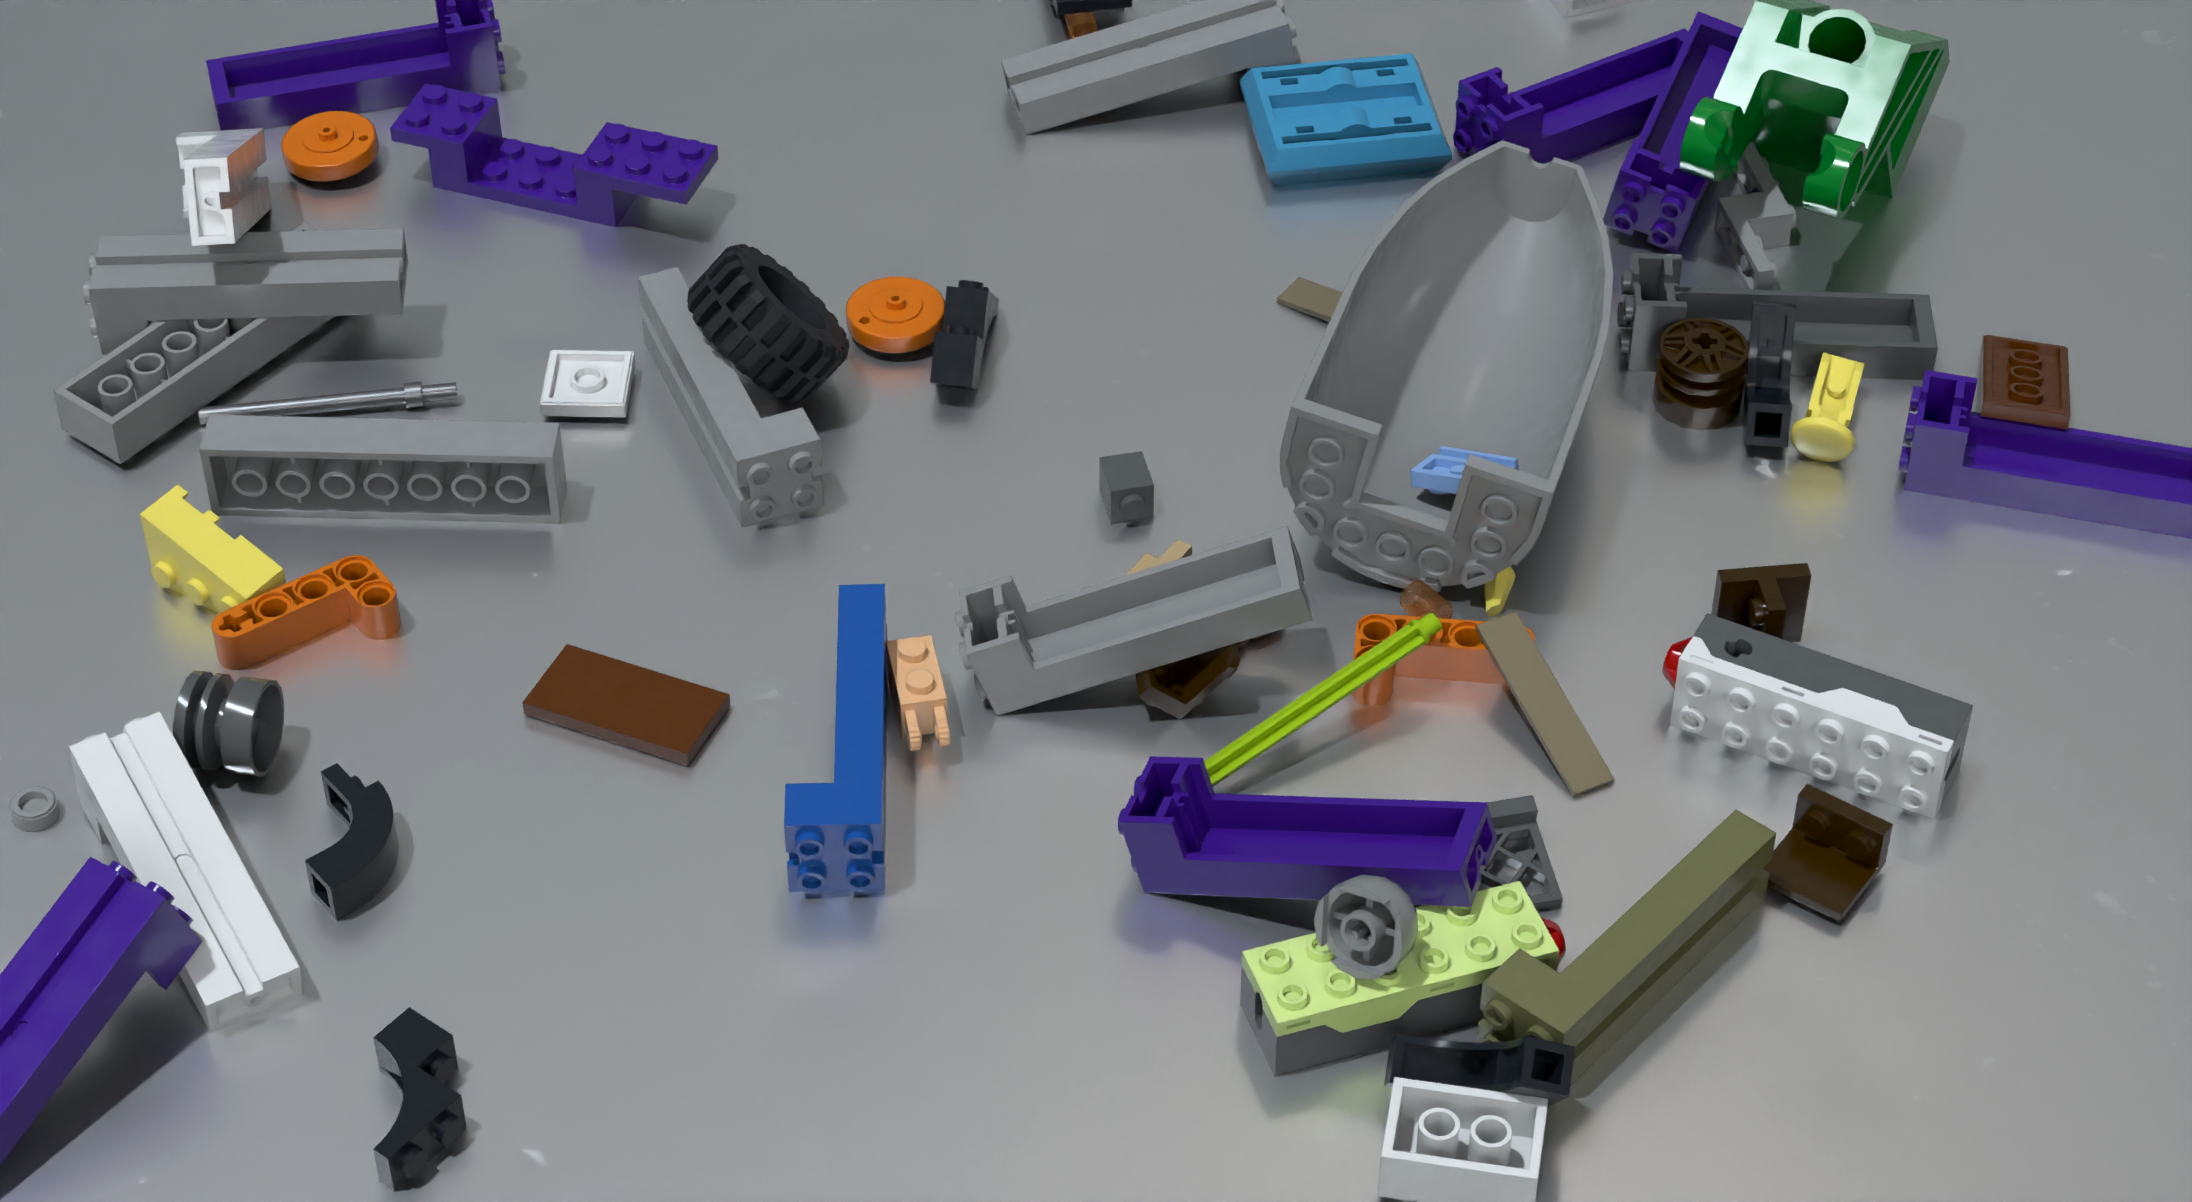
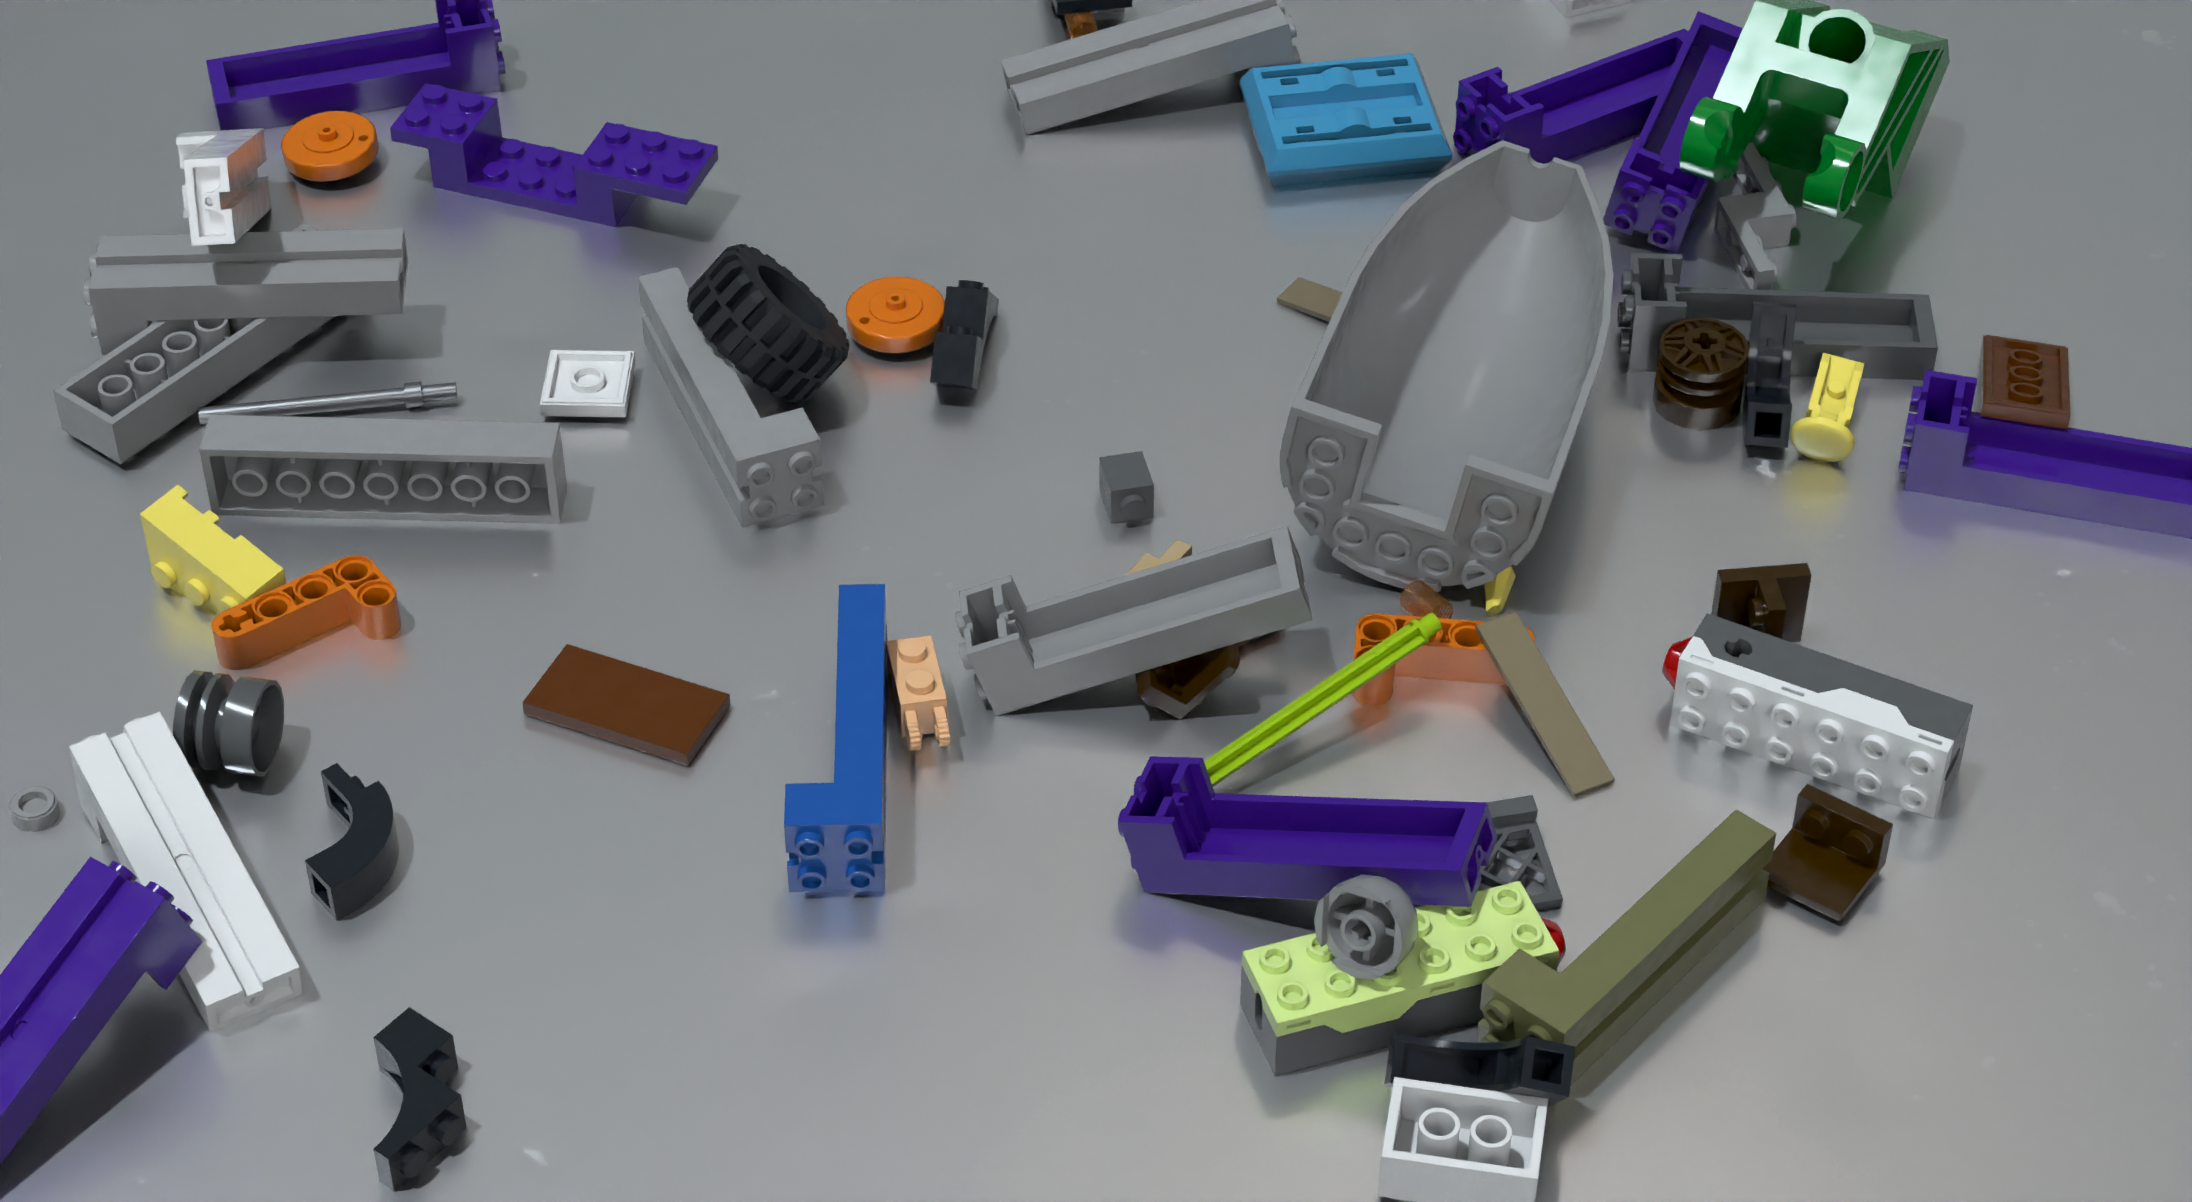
light blue plate [1410,446,1519,495] -> none

